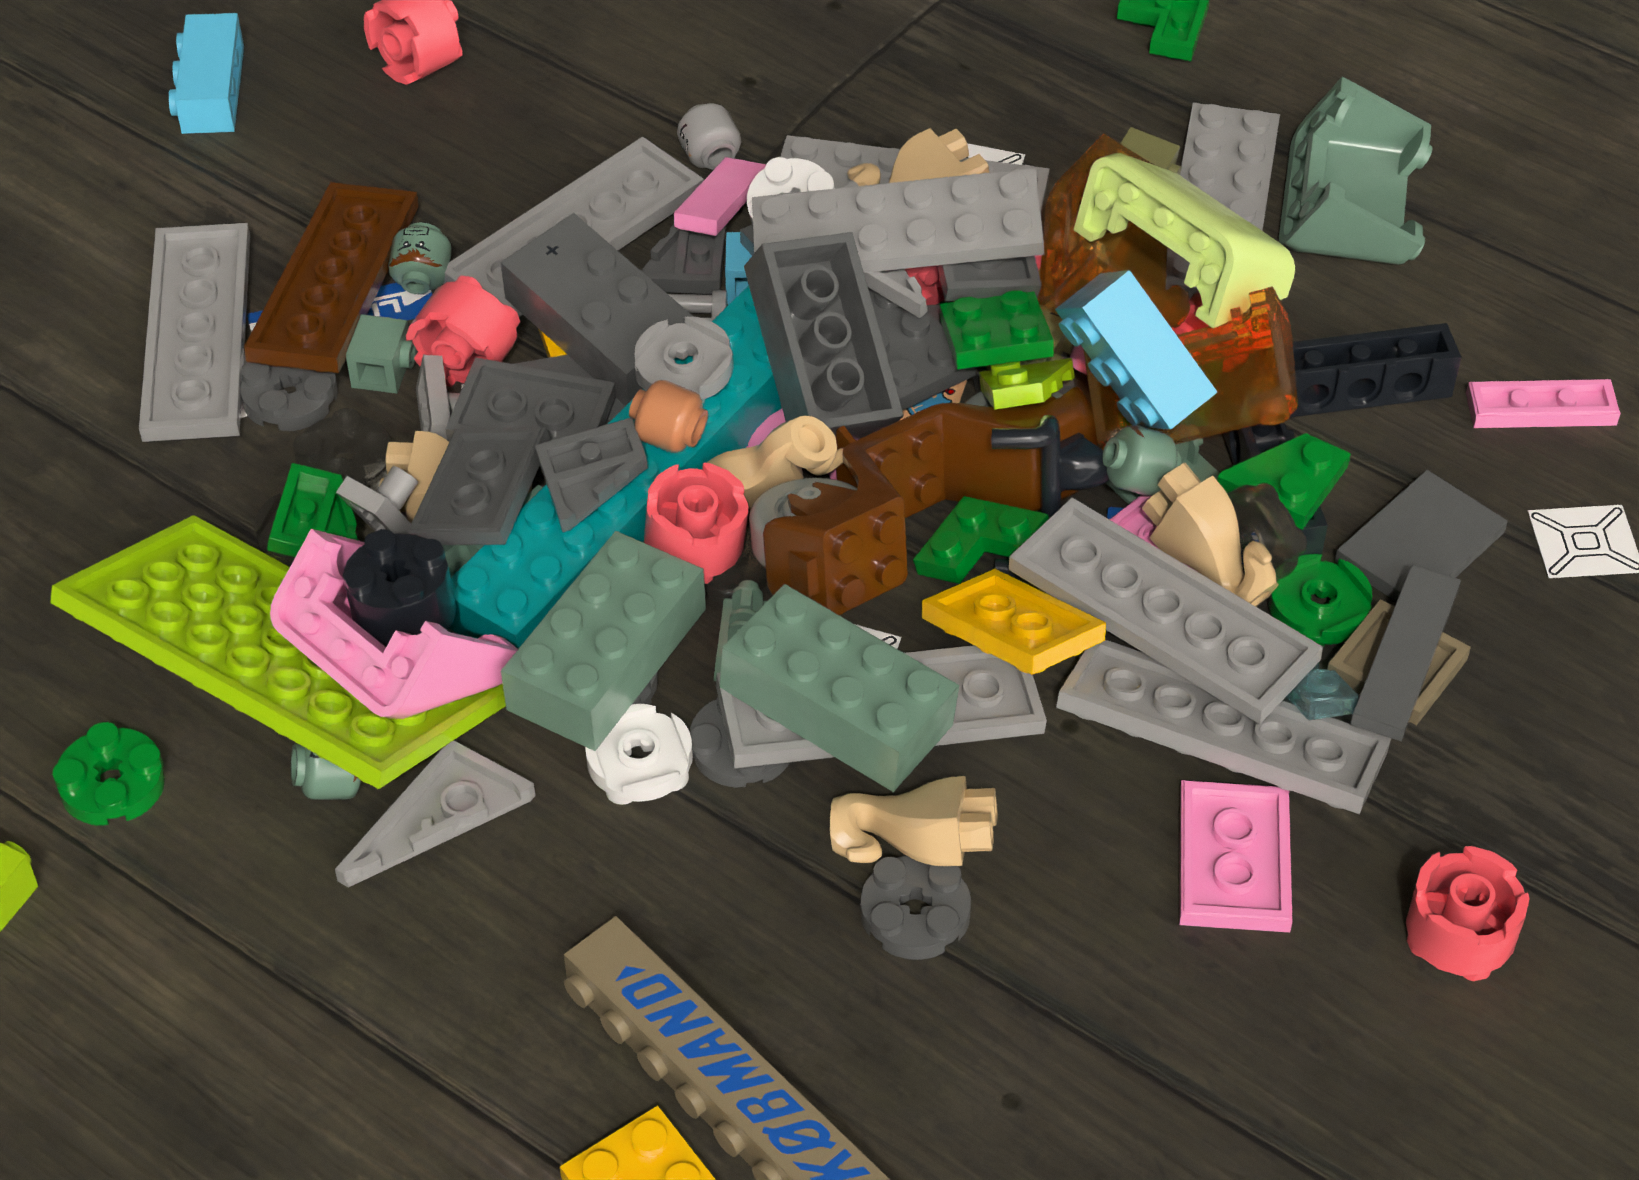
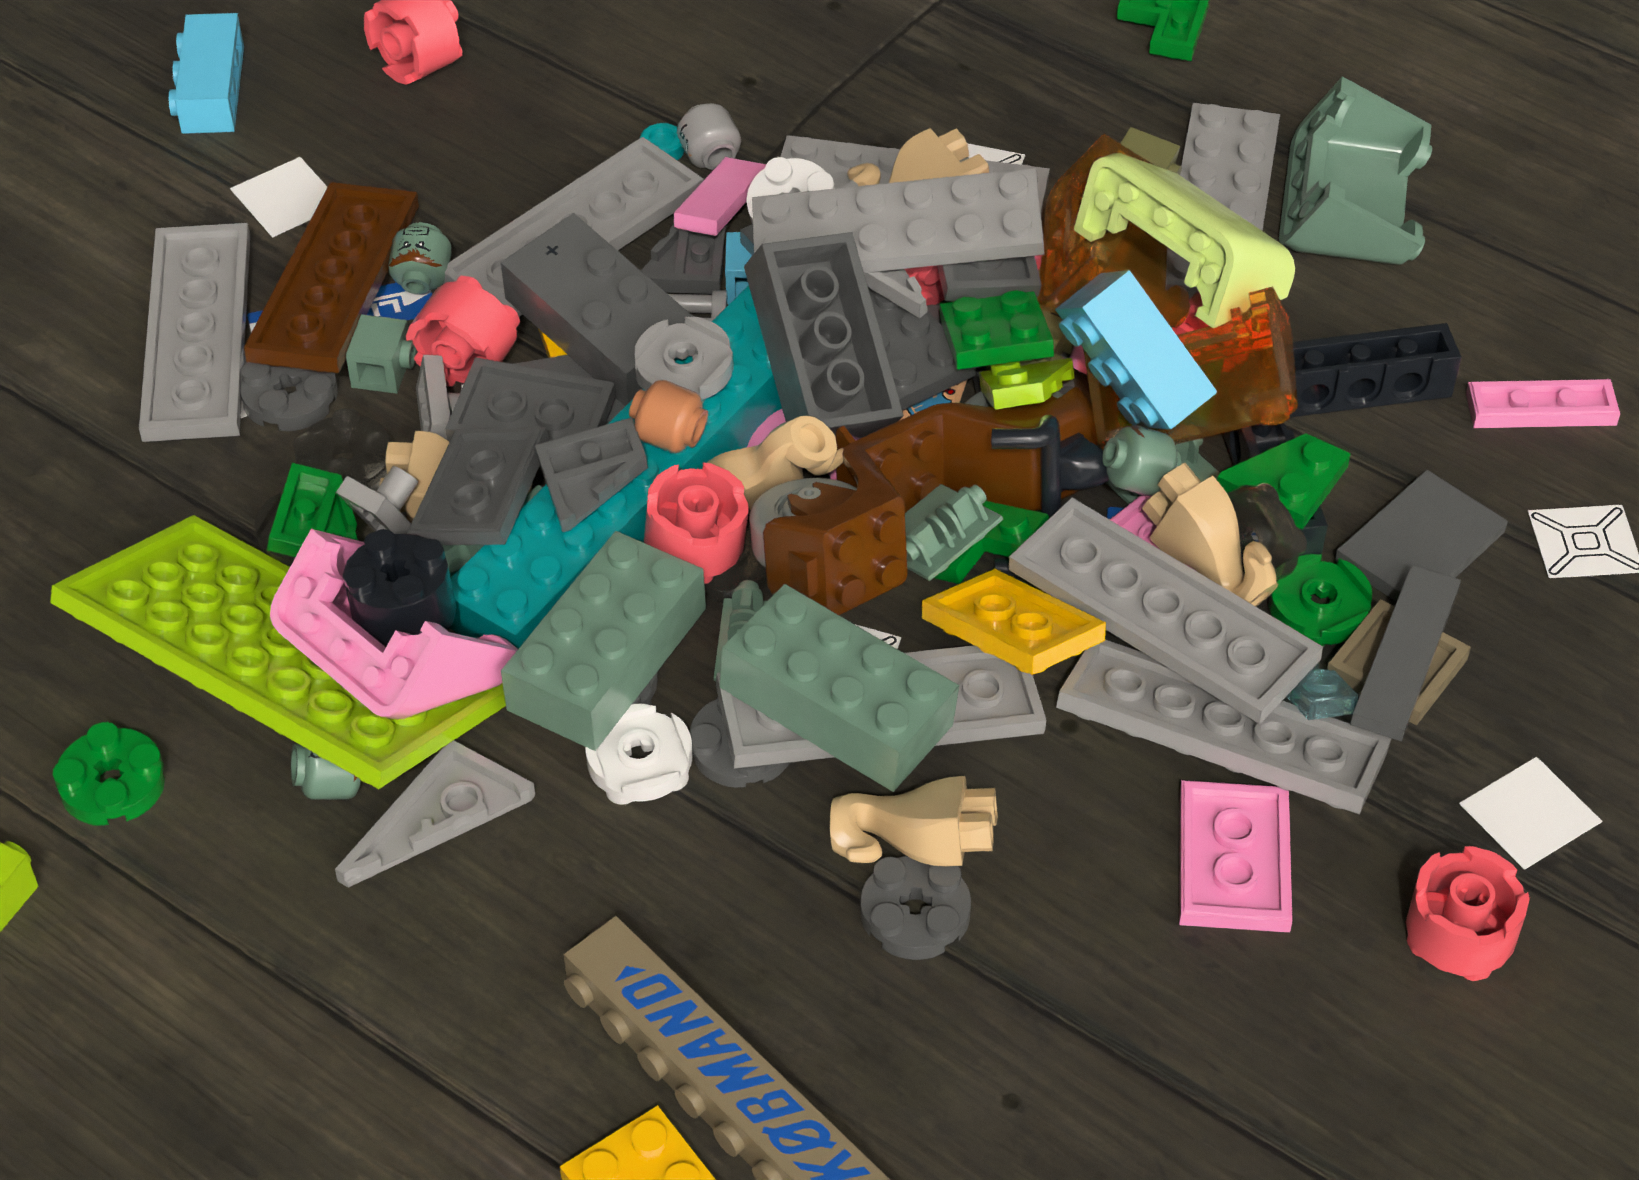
none -> white sticker [230,157,327,238]
none -> teal tile [640,123,684,160]
none -> sand green hinge [905,484,1003,581]
none -> white sticker [1459,757,1603,870]

